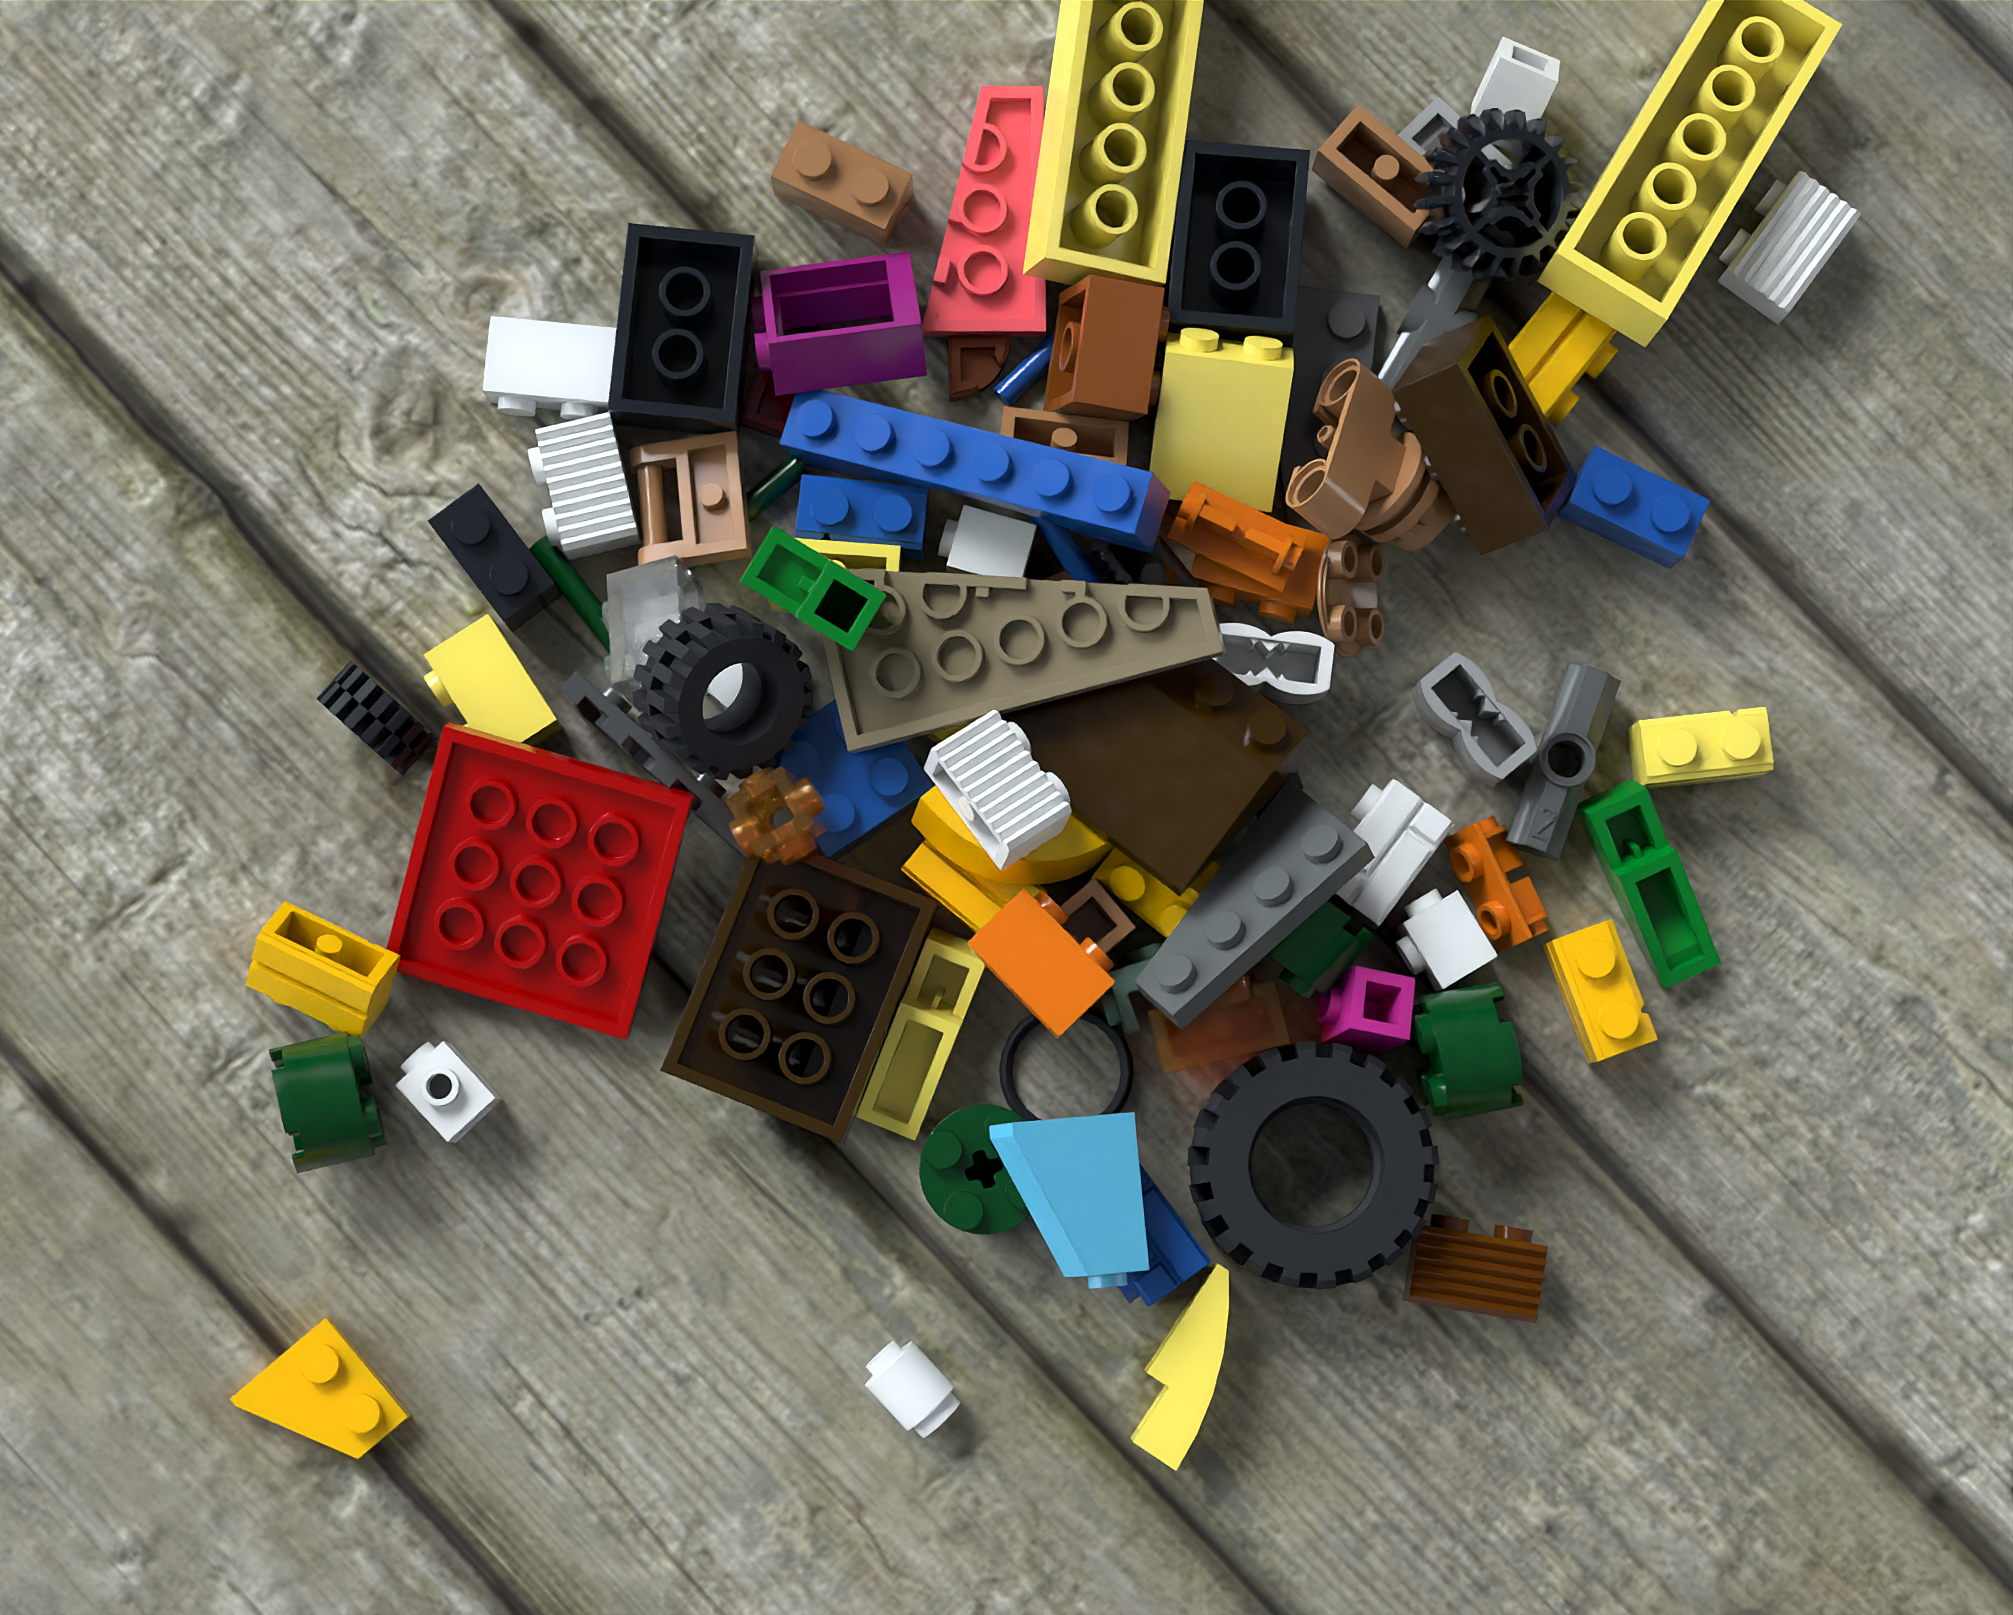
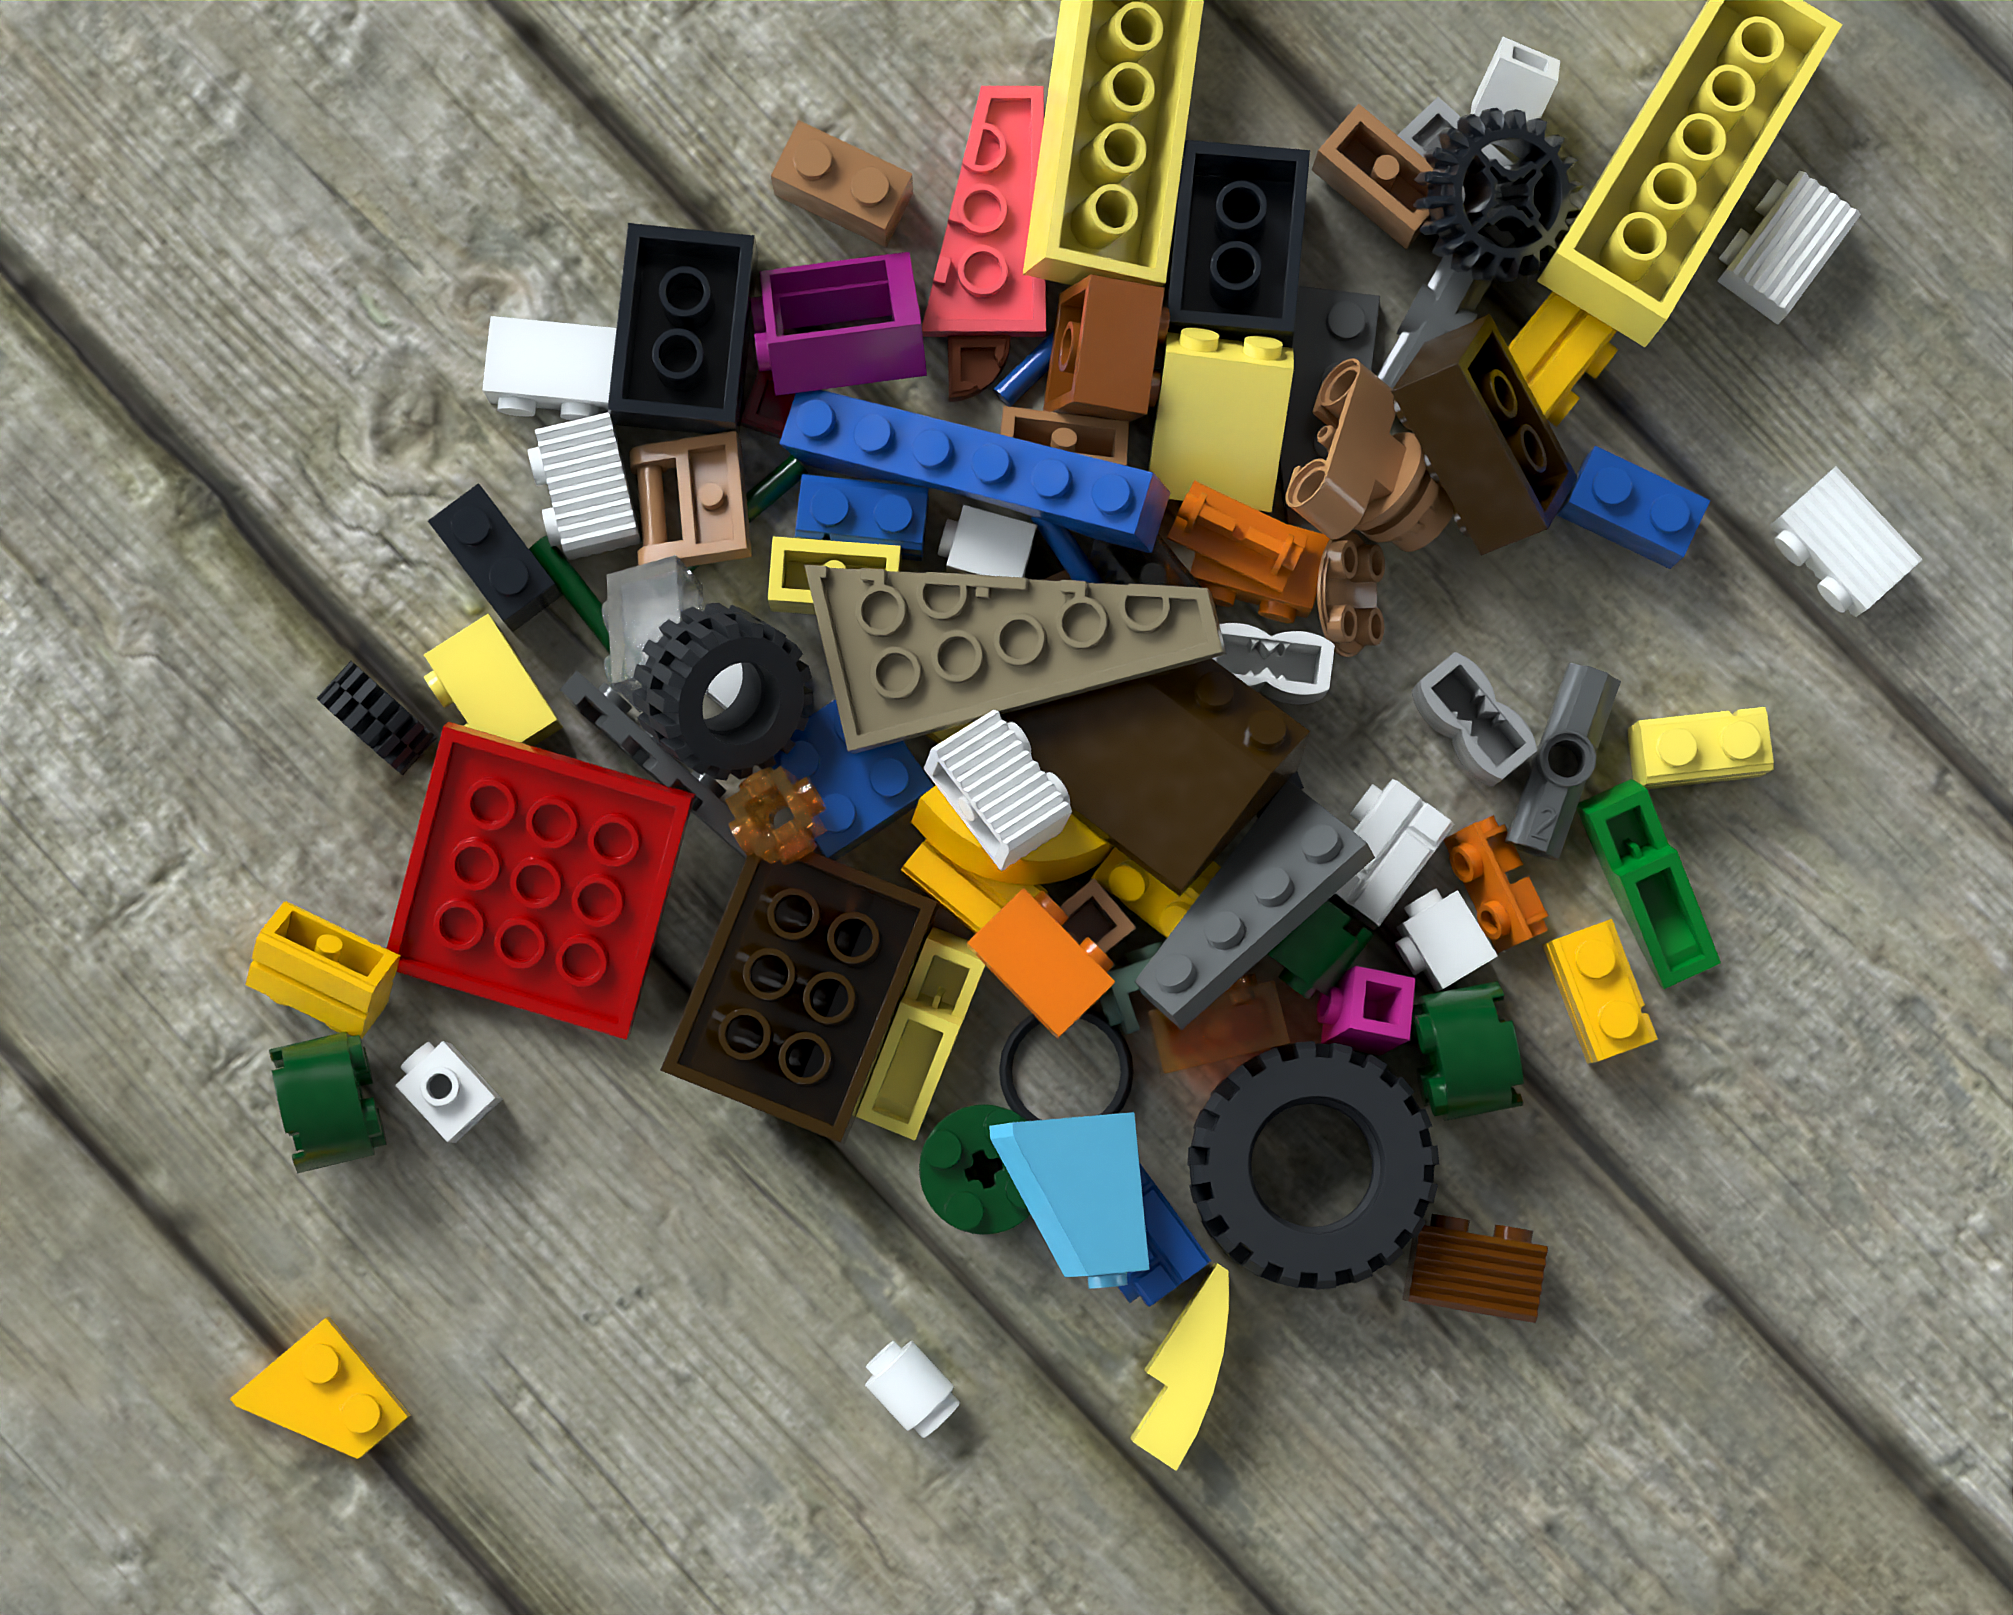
green brick [739,525,886,652] -> none
none -> white brick [1771,467,1922,617]

